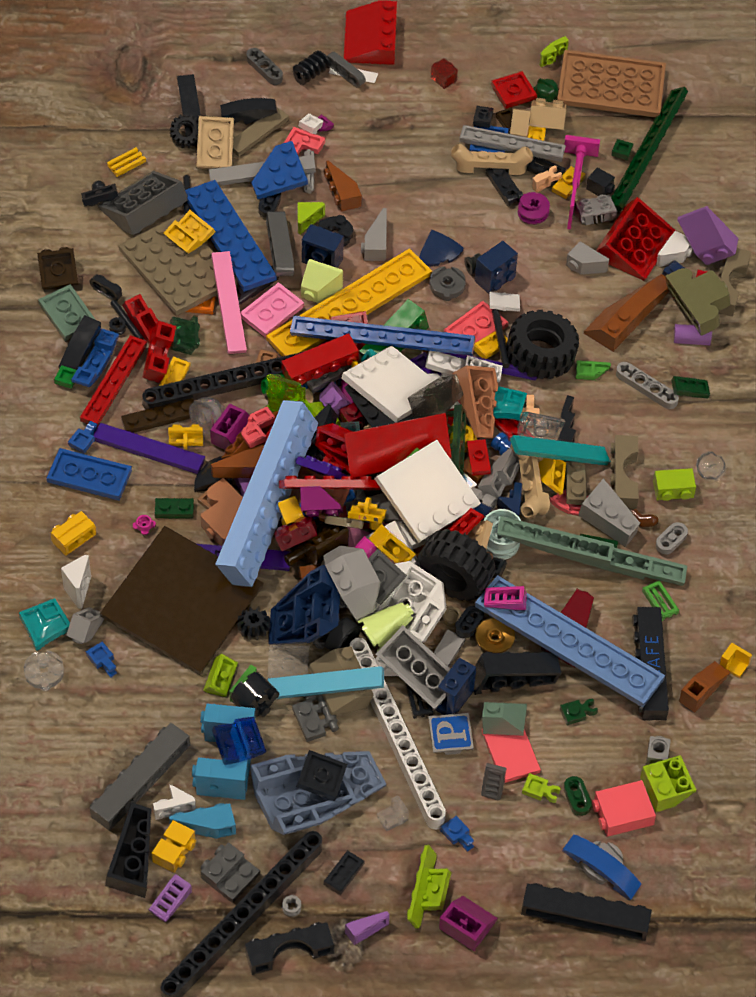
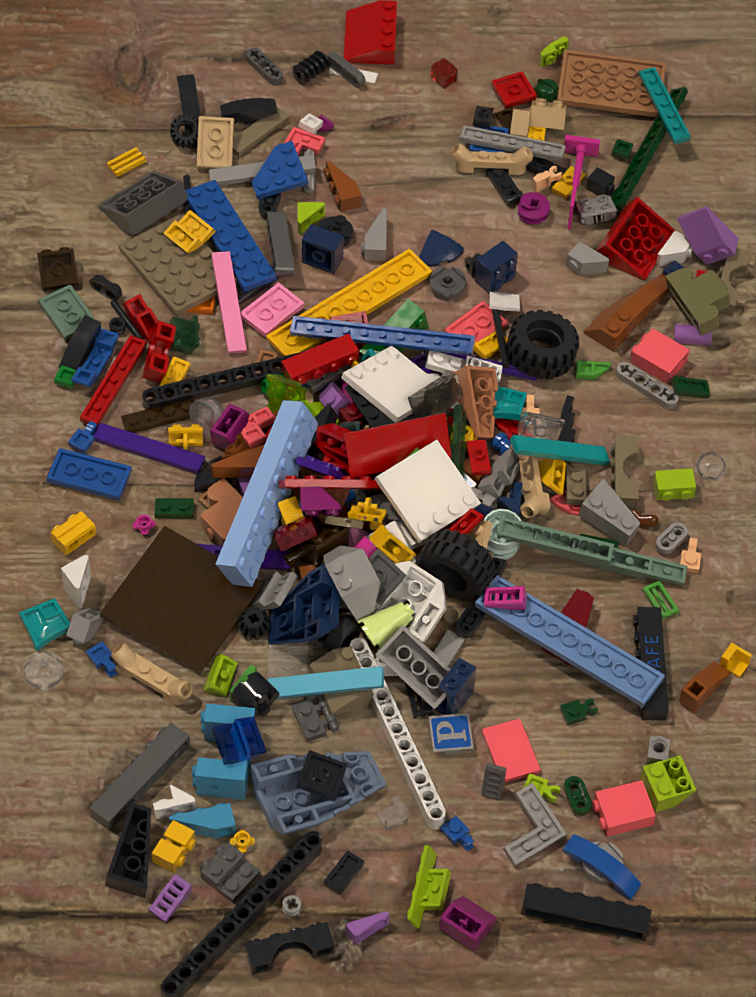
black plate [81,180,119,207] -> none
yellowish green slope [301,259,343,303] -> none
black wedge [474,651,562,695] -> none
pearl gold dish [476,618,515,653] -> none
sand green slope [482,702,527,736] -> none
none -> tan plate [111,643,193,705]
none -> yellow plate [230,830,255,853]
none -> light grey slope [250,572,298,610]
none -> light grey plate [503,783,567,867]
none -> coral brick [630,328,690,384]
none -> teal tile [639,67,691,145]
none -> light nougat plate [680,537,701,573]

